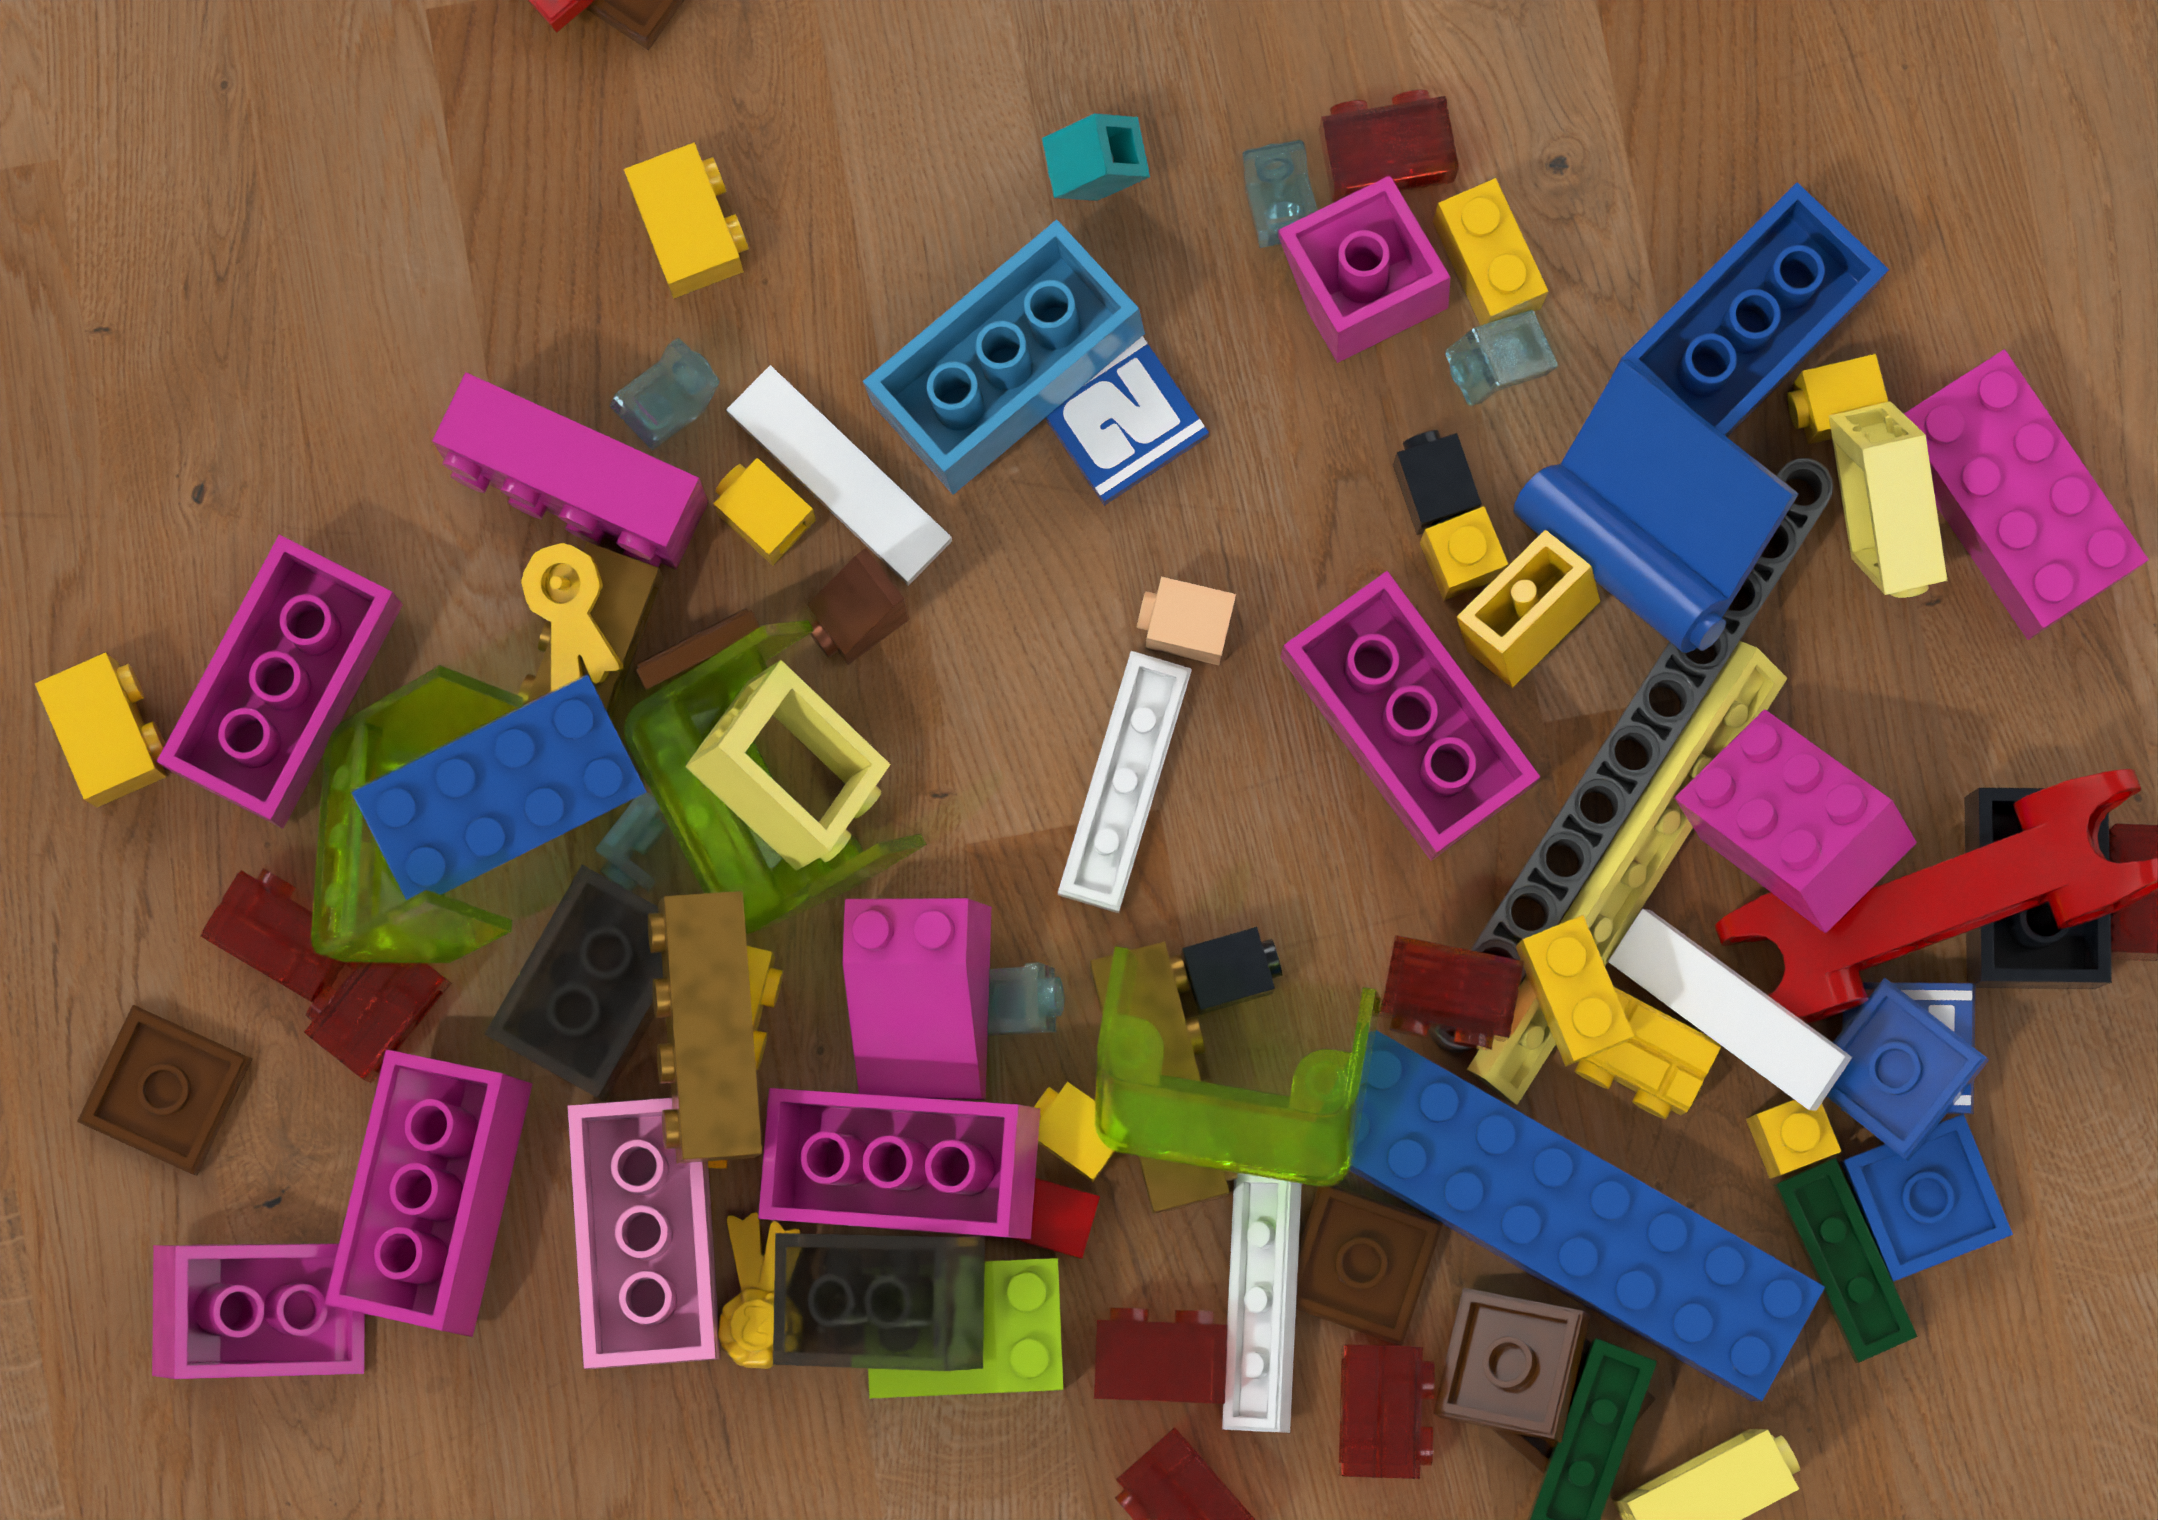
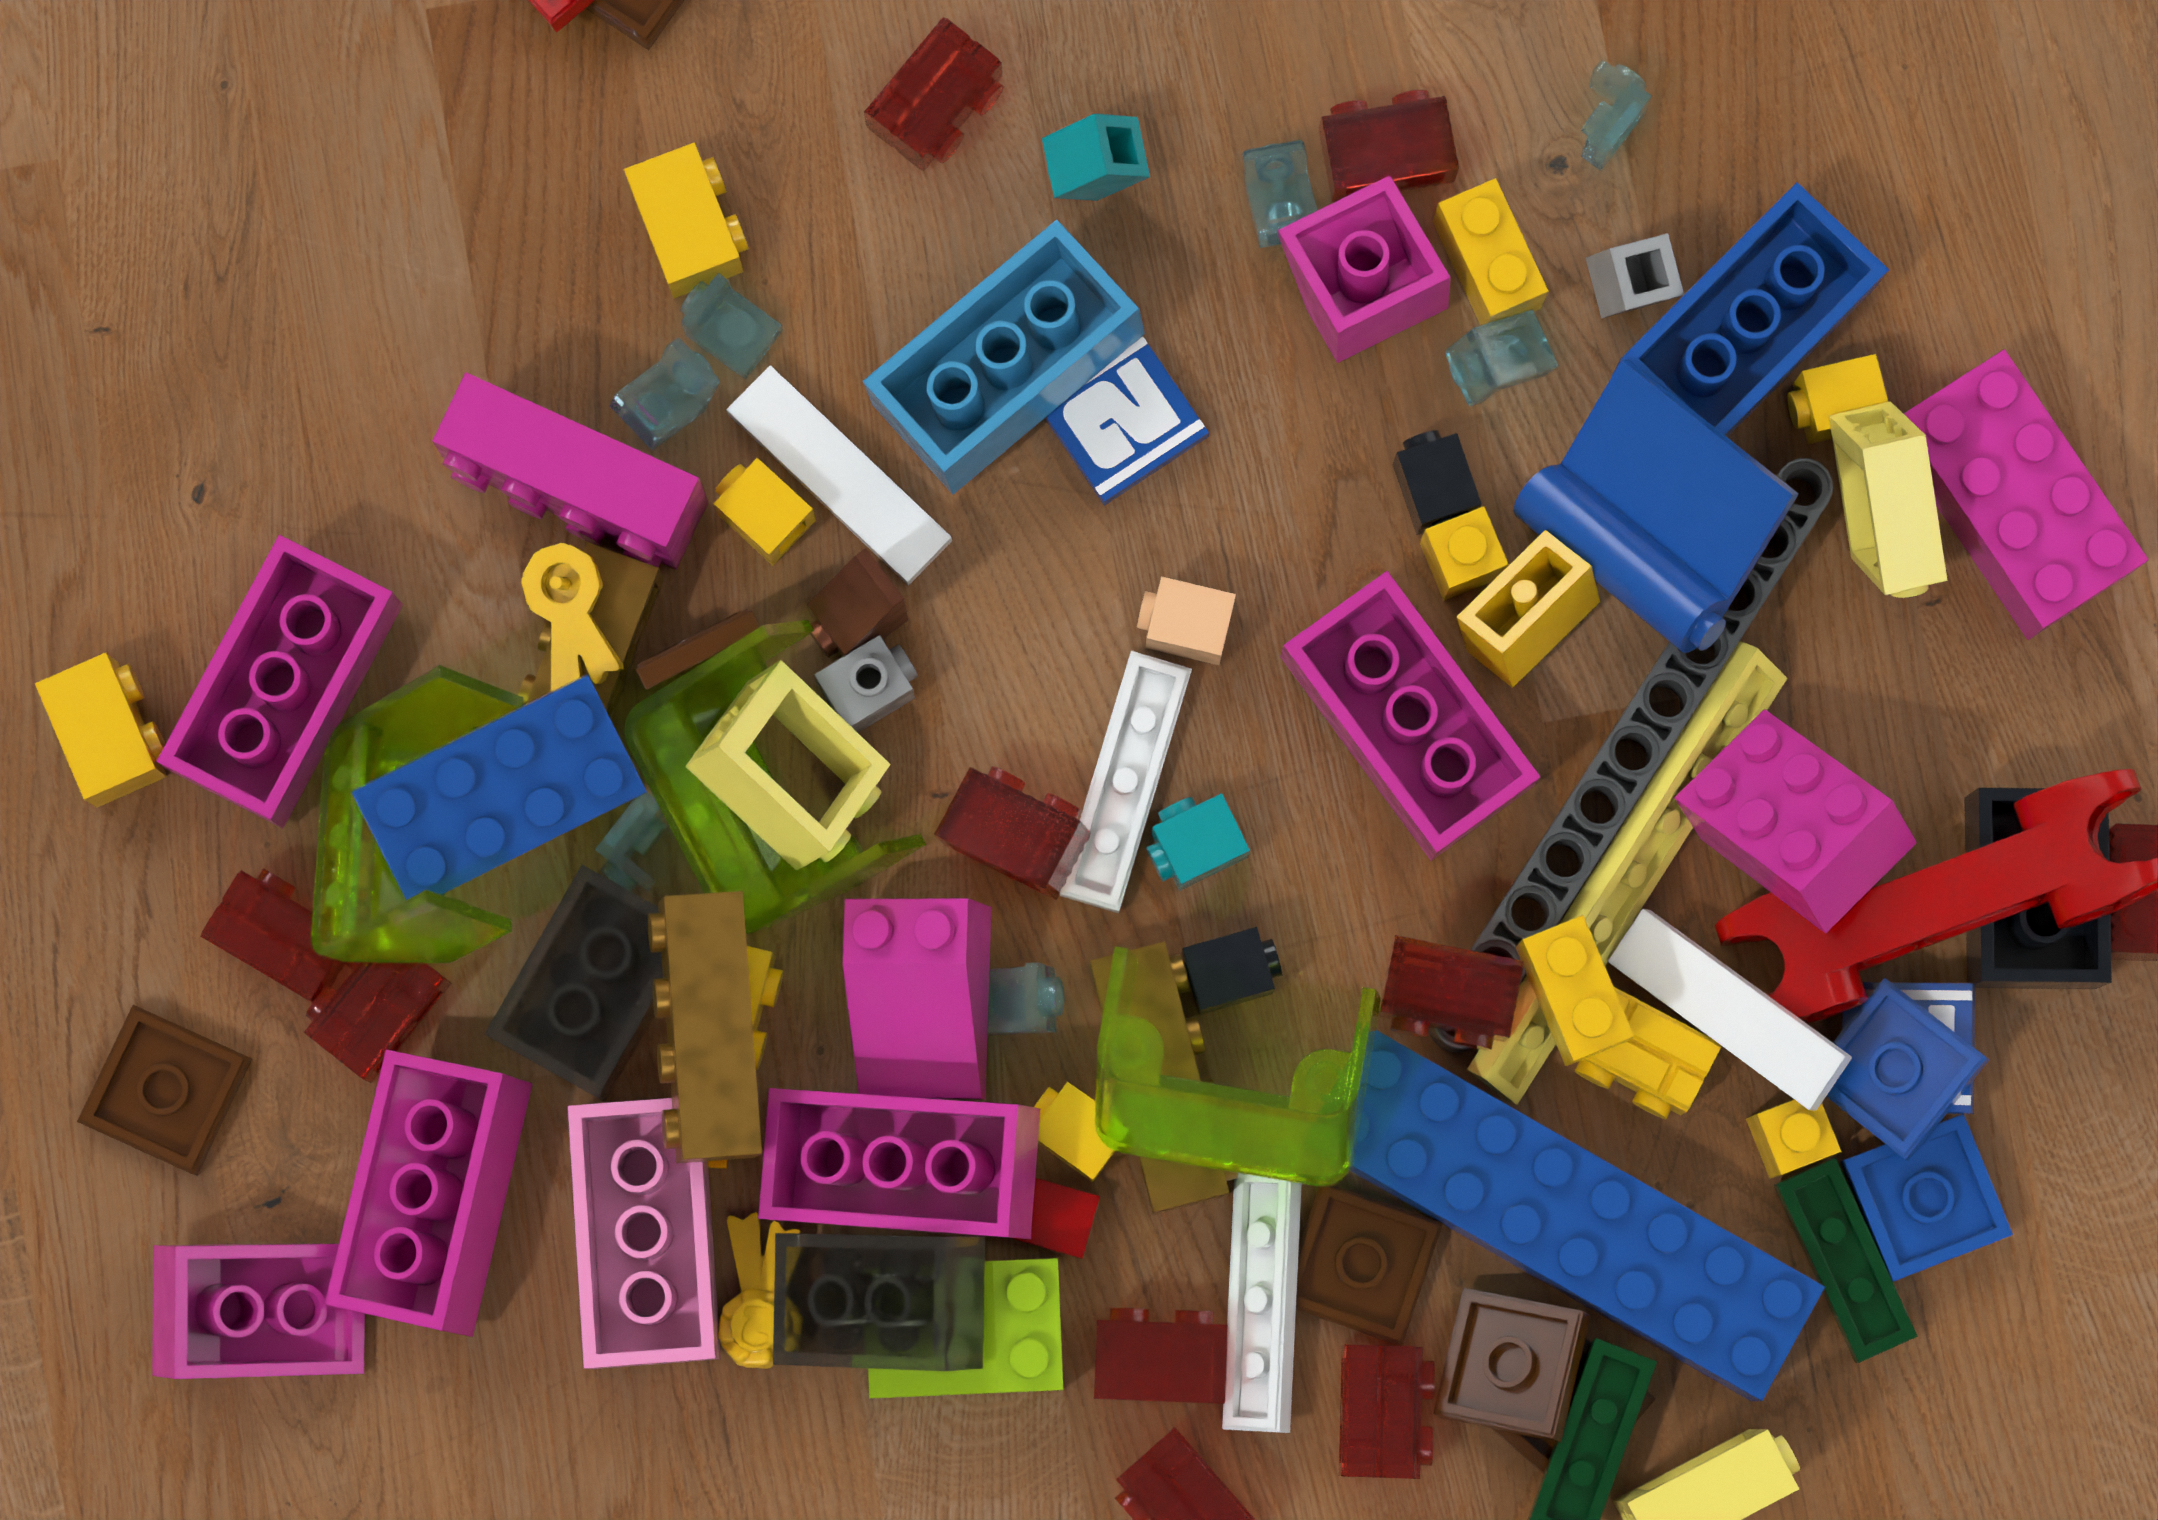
none -> clear light blue bracket [680,273,783,380]
none -> light grey brick [814,635,918,733]
none -> clear red brick [864,17,1004,171]
none -> clear red brick [934,766,1091,900]
none -> teal brick [1146,793,1250,891]
none -> clear light blue bracket [1581,60,1652,171]
none -> light grey brick [1586,233,1684,319]

